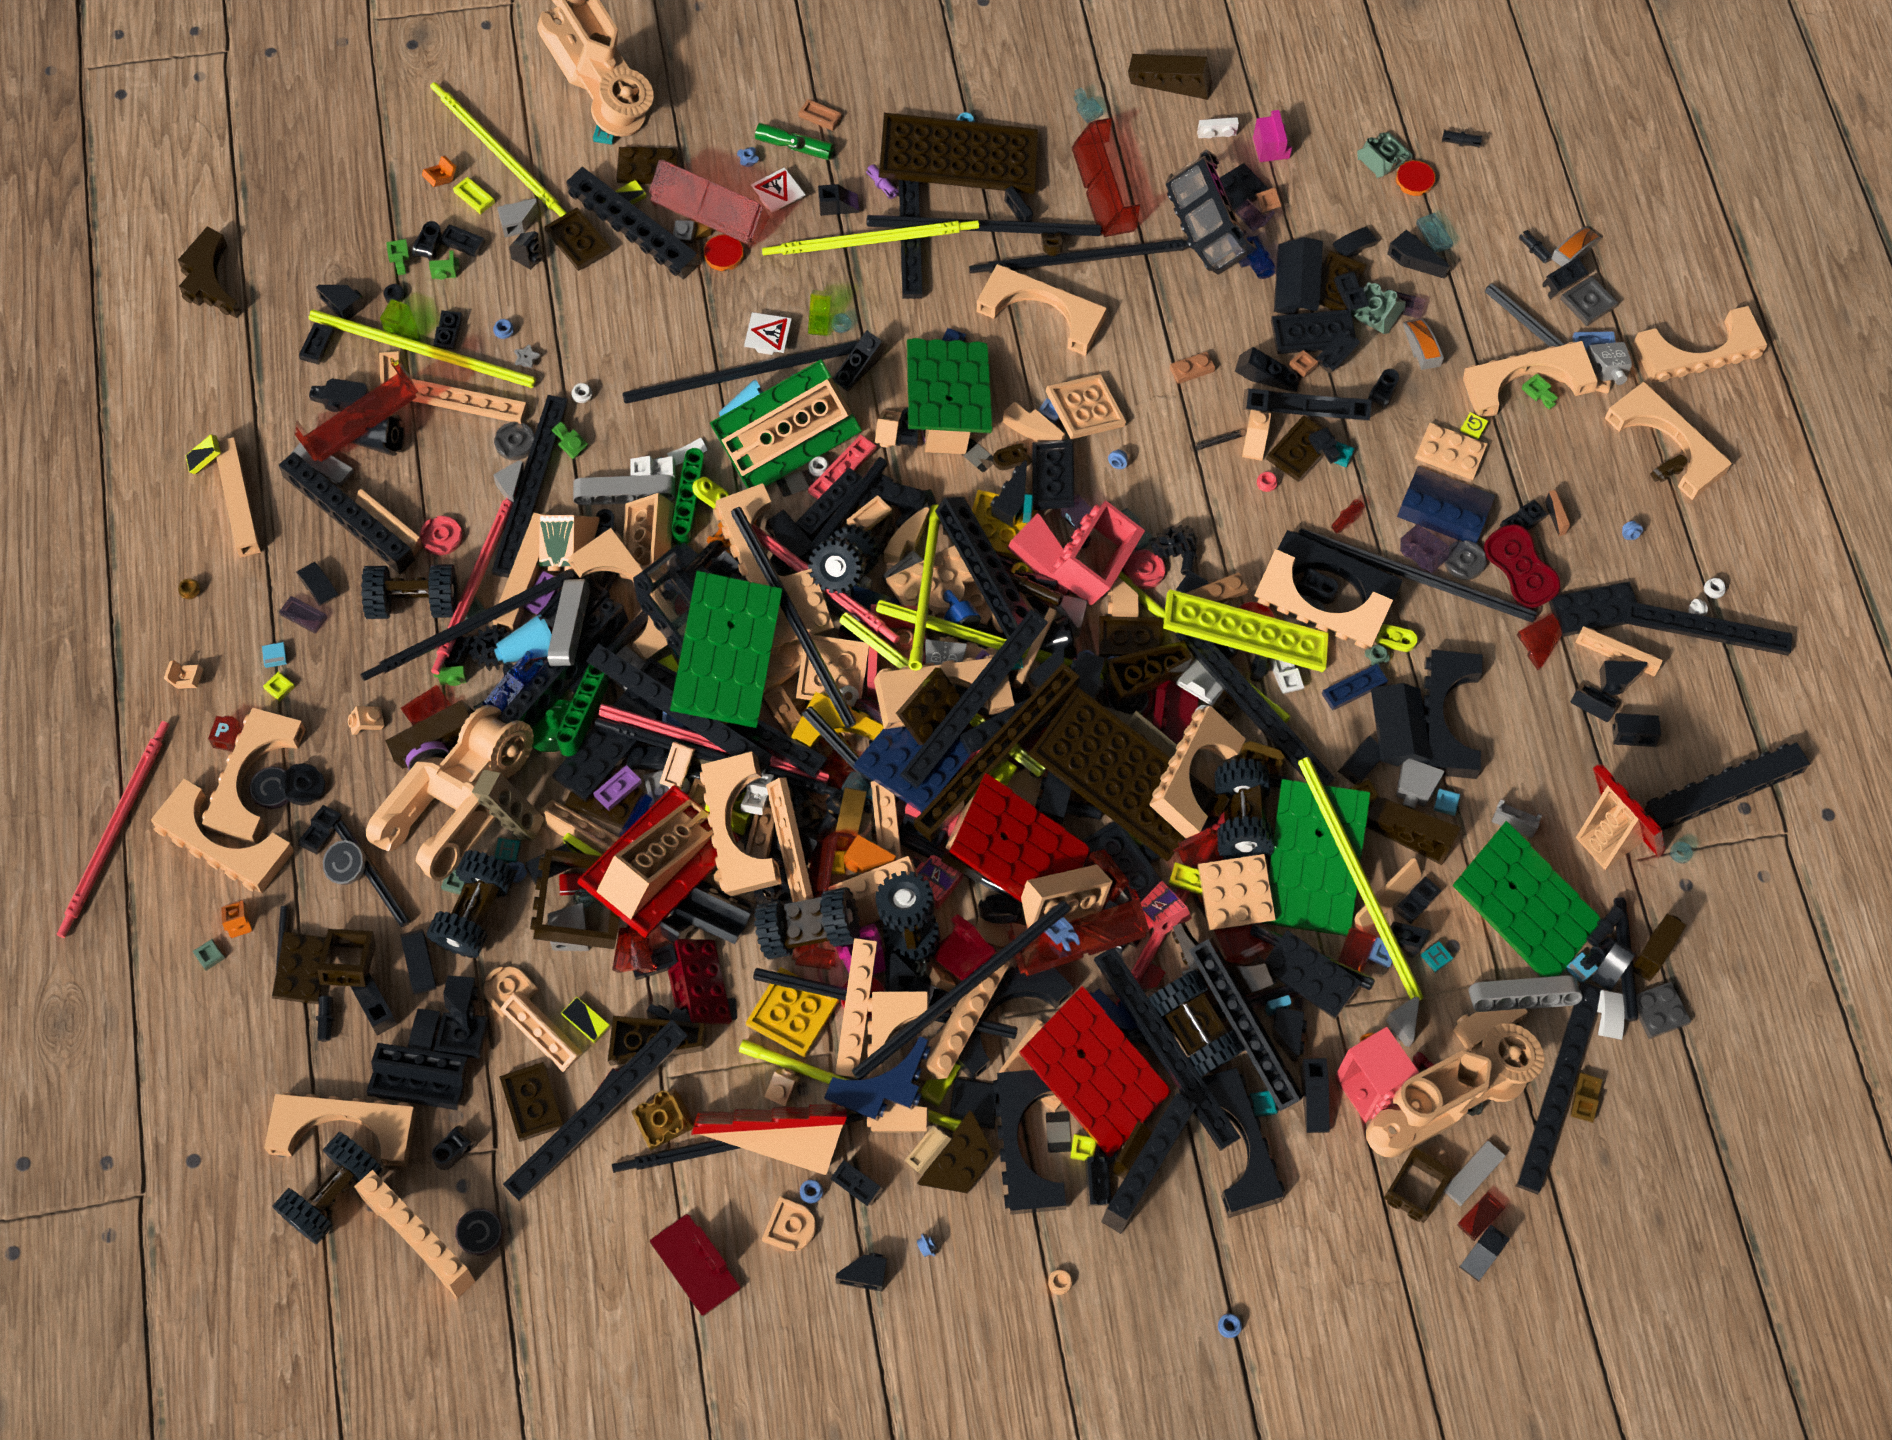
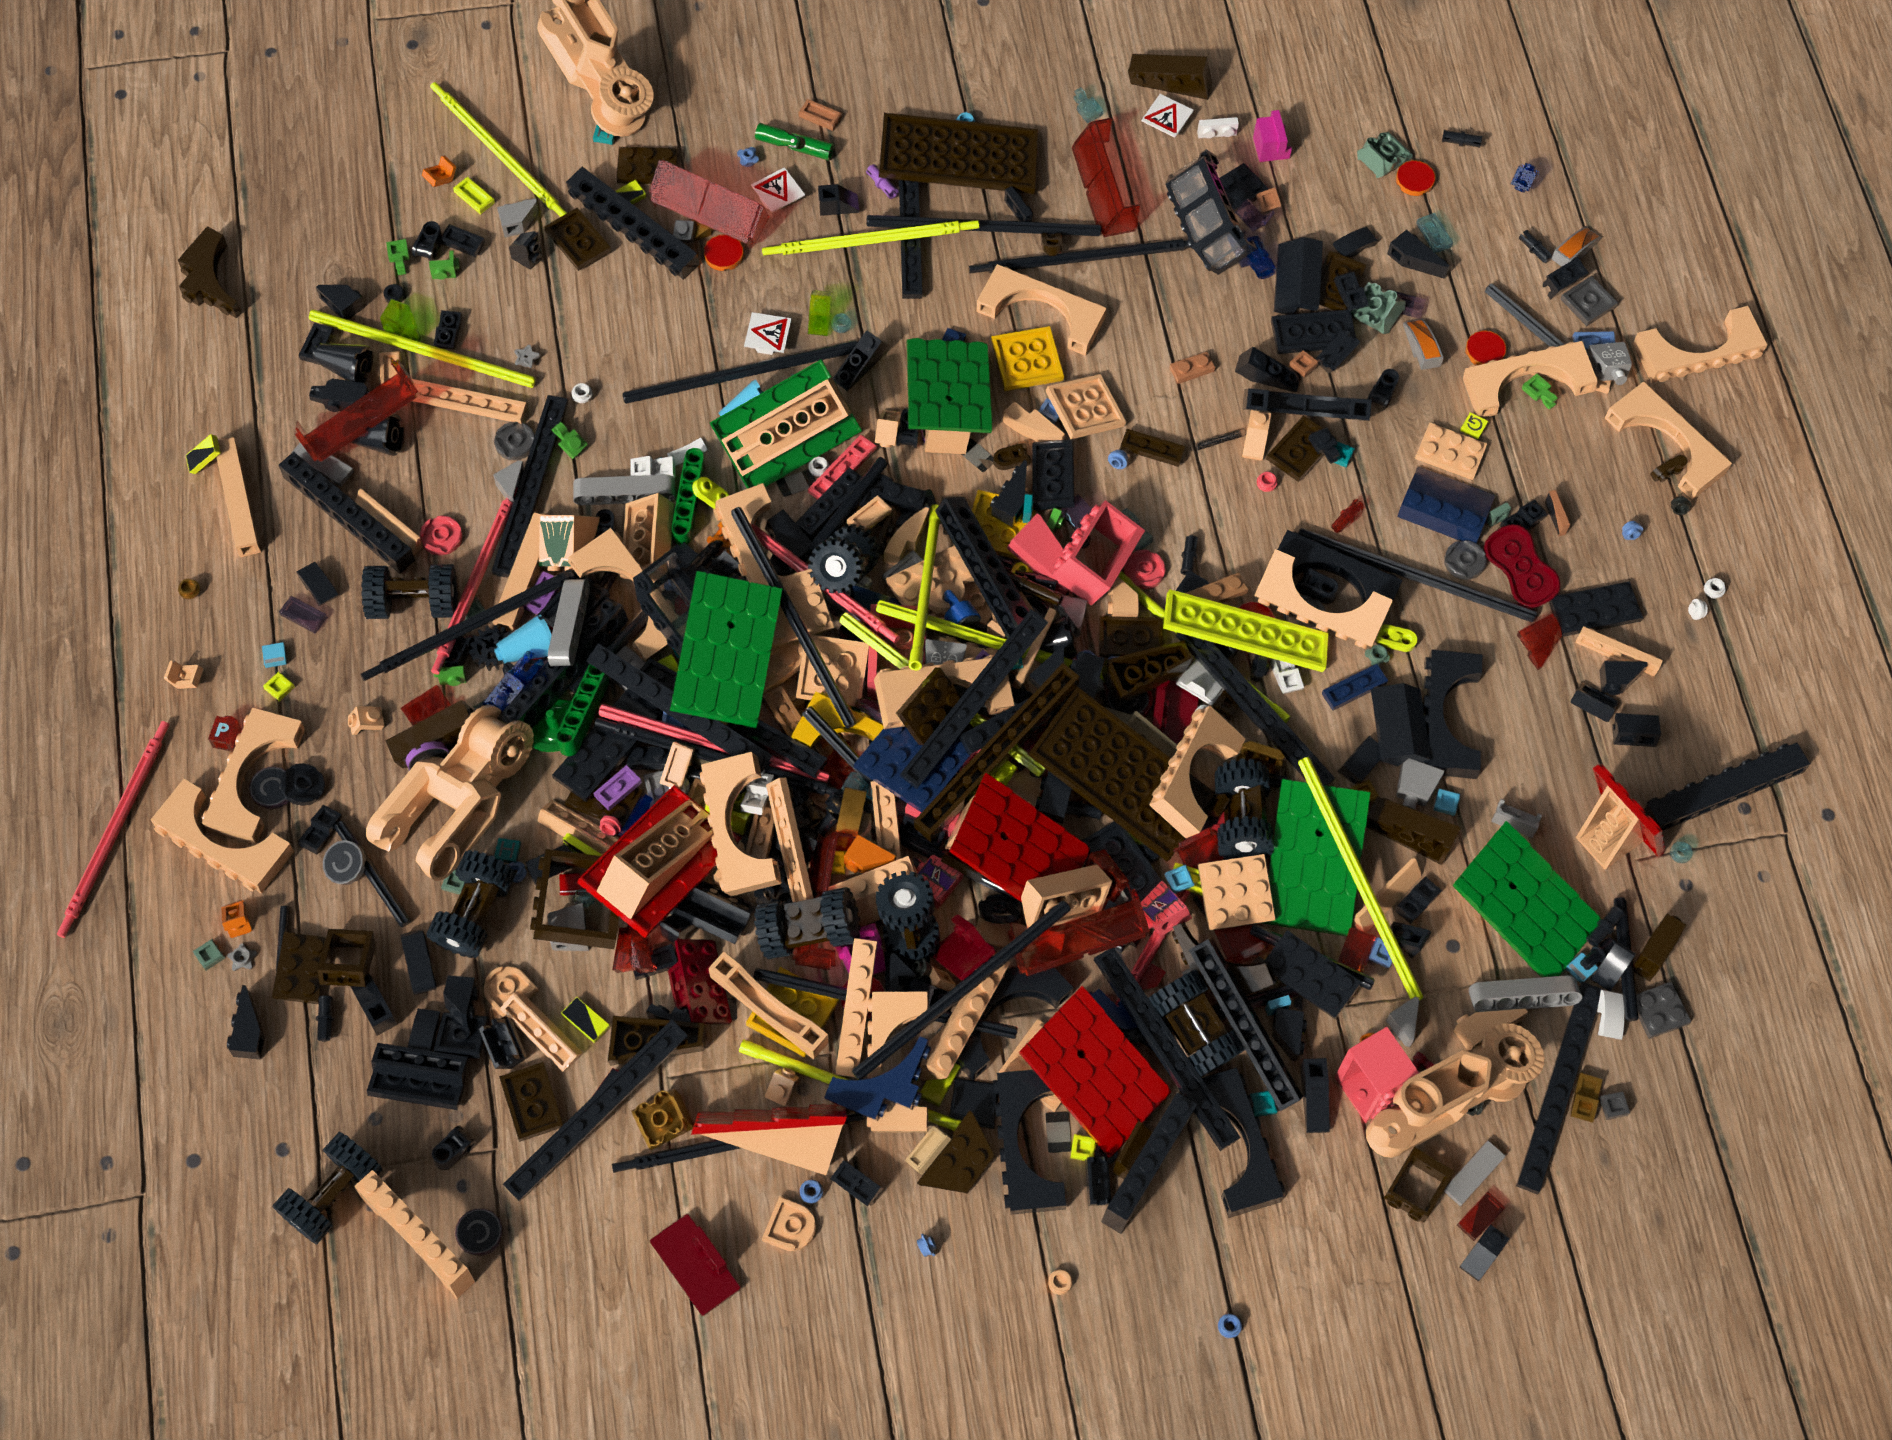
light nougat arch [264,1092,417,1167] -> none
dark tan brick [472,770,545,841] -> none
medium blue plate [493,319,514,339] -> none
black slope [835,1253,887,1292] -> none
white plate [840,686,859,707] -> none
medium blue plate [1045,917,1080,951] -> none
black gear [1150,525,1197,559] -> none
clear purple brick [1400,524,1449,573] -> none
teal tile [1421,941,1453,973] -> none
black plate [1624,601,1792,656] -> none
none -> light grey plate [227,943,257,971]
none -> black slope [227,985,265,1060]
none -> black cone [313,343,373,383]
none -> black hinge [479,1018,527,1069]
none -> coral plate [600,816,622,836]
none -> light nougat arch [709,952,829,1059]
none -> light nougat tile [987,620,1007,639]
none -> yellow plate [991,326,1064,391]
none -> bright green plate [1047,508,1065,537]
none -> dark brown plate [1120,429,1185,467]
none -> white piece [1141,94,1194,138]
none -> medium azure tile [1165,865,1194,894]
none -> red tile [1465,330,1506,365]
none -> sand green tile [1486,502,1511,527]
none -> clear blue brick [1511,162,1539,193]
none -> flat silver plate [1599,1092,1630,1120]
none -> pearl dark grey plate [1671,496,1692,515]

